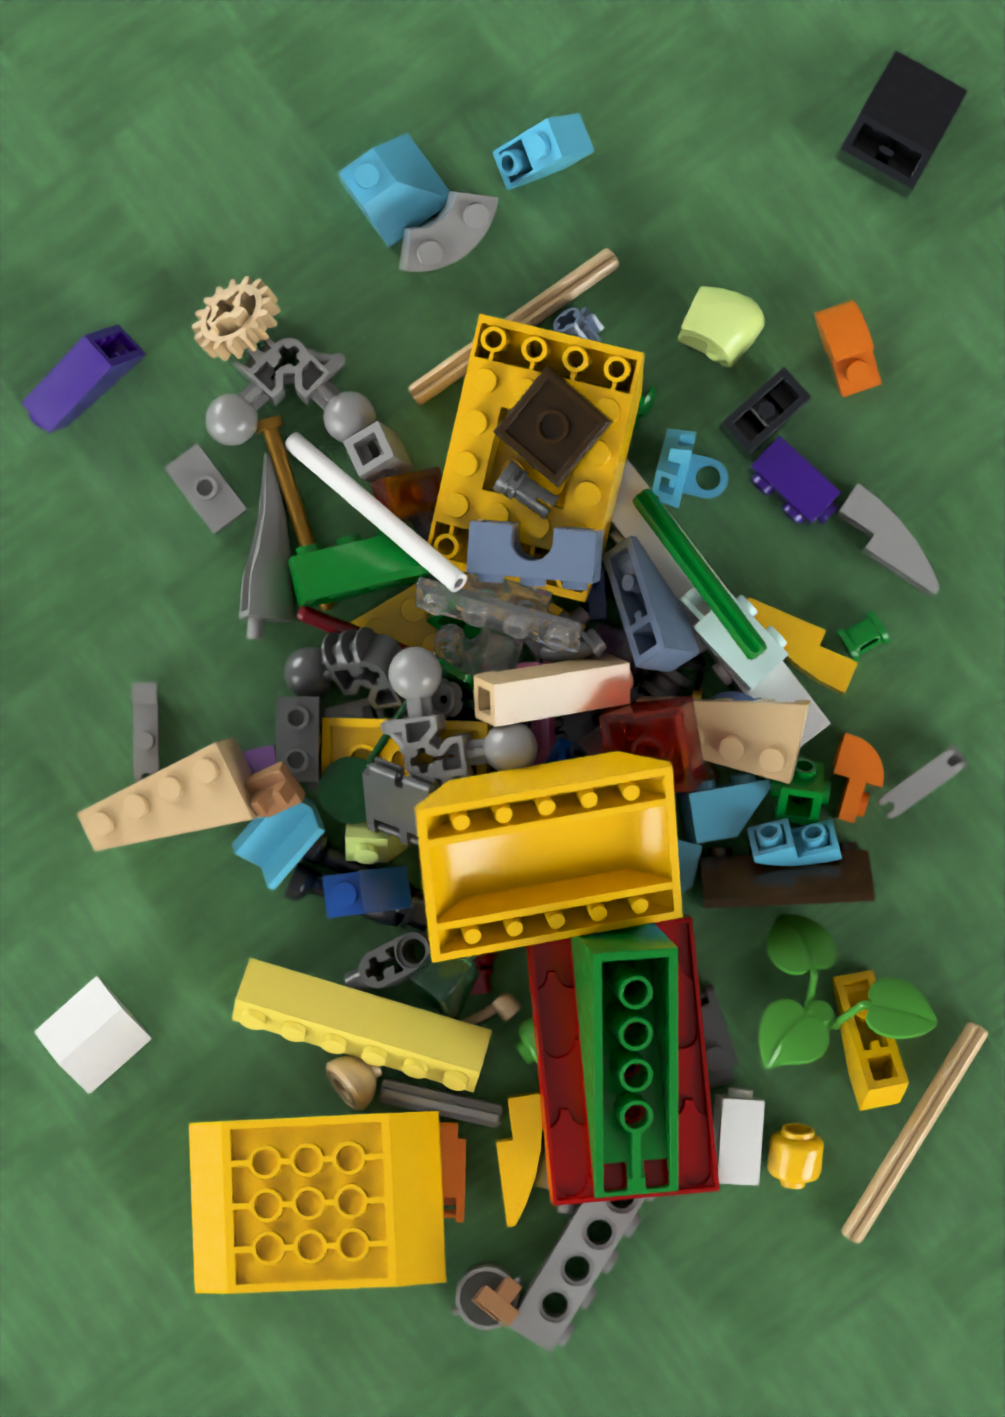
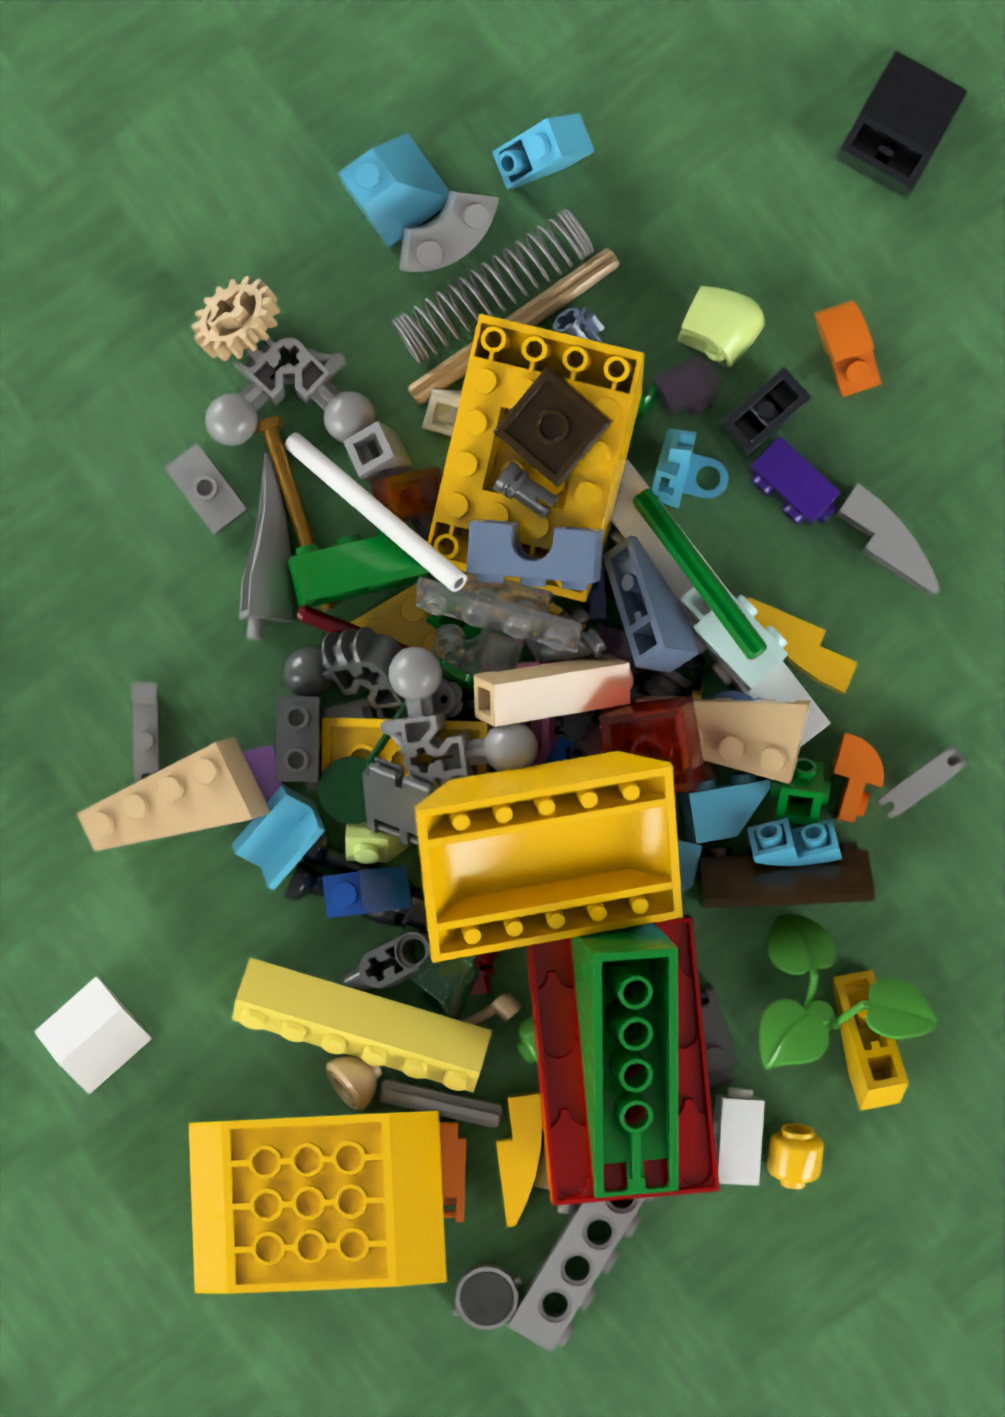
dark purple slope [21,324,147,434] -> none
medium nougat tile [244,761,306,818] -> none
medium nougat tile [471,1277,522,1327] -> none
green bush [836,610,891,662] -> none
tan axle [841,1022,988,1244] -> none
none -> light grey piece [392,208,594,365]
none -> white slope [422,389,462,437]
none -> clear purple brick [653,355,721,419]

